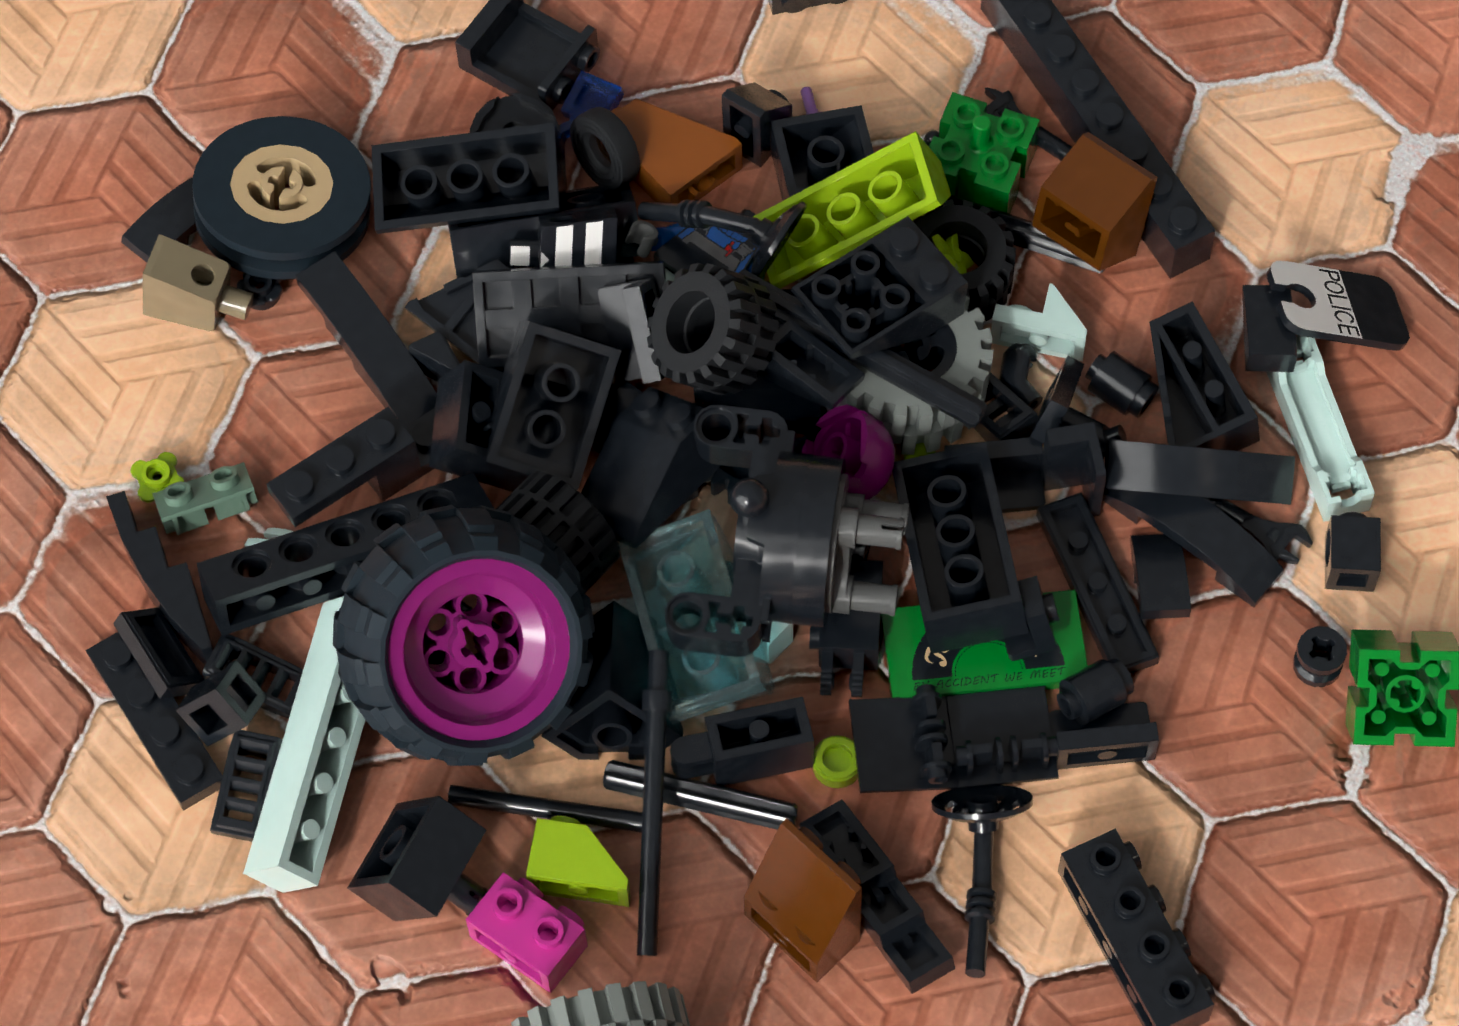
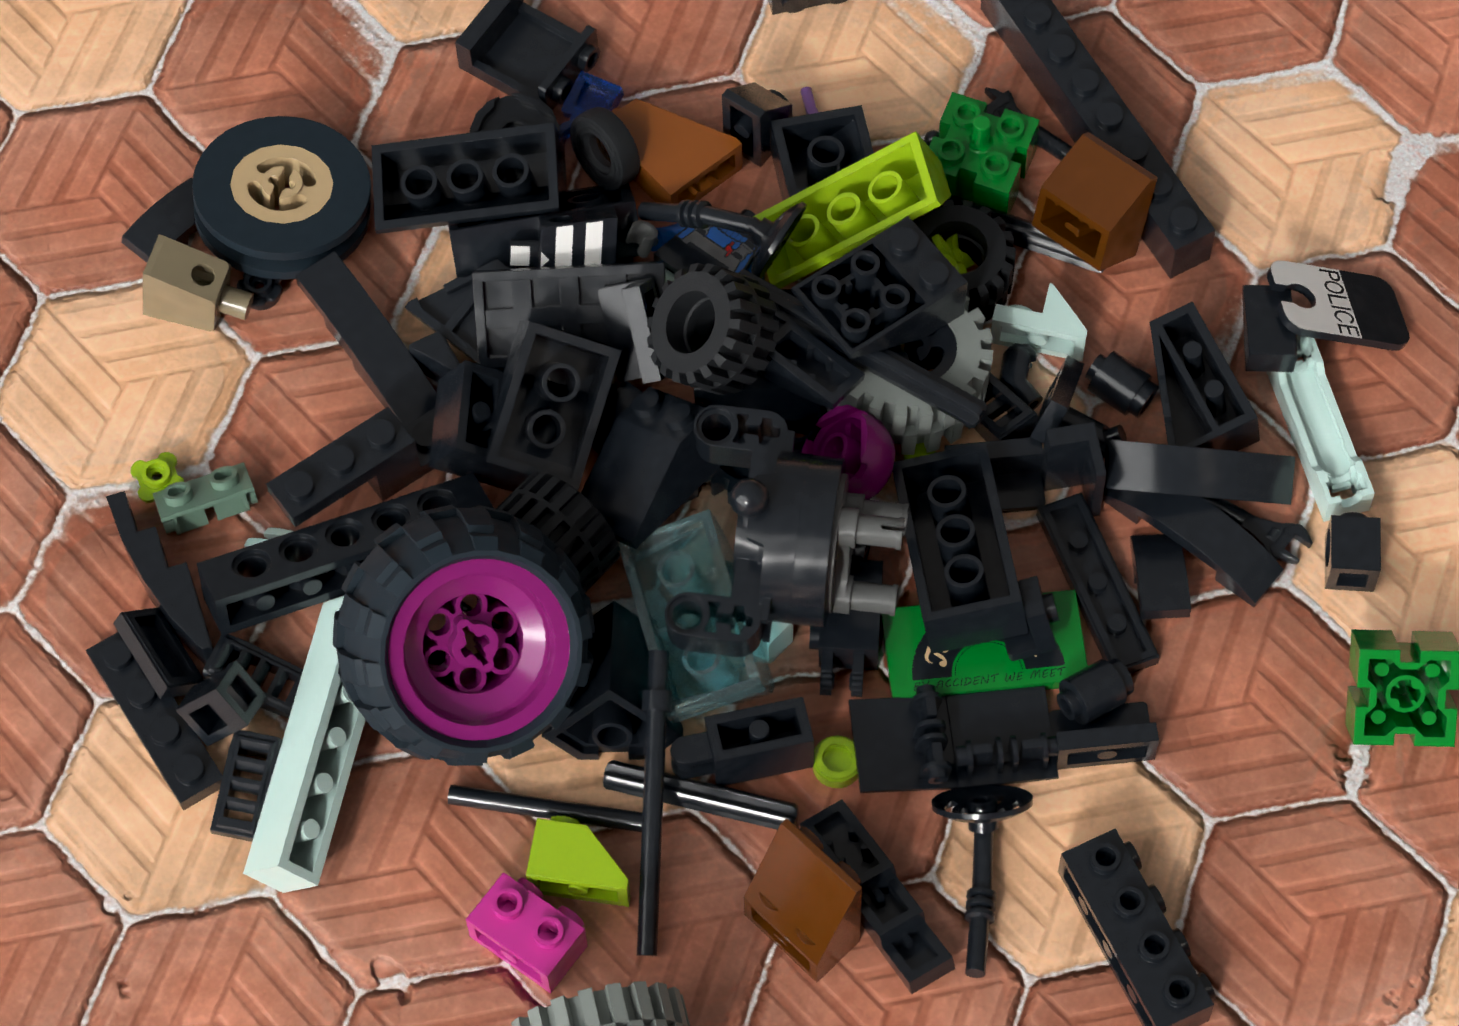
black brick [347,796,489,921] -> none
black wheel [1293,626,1347,687] -> none

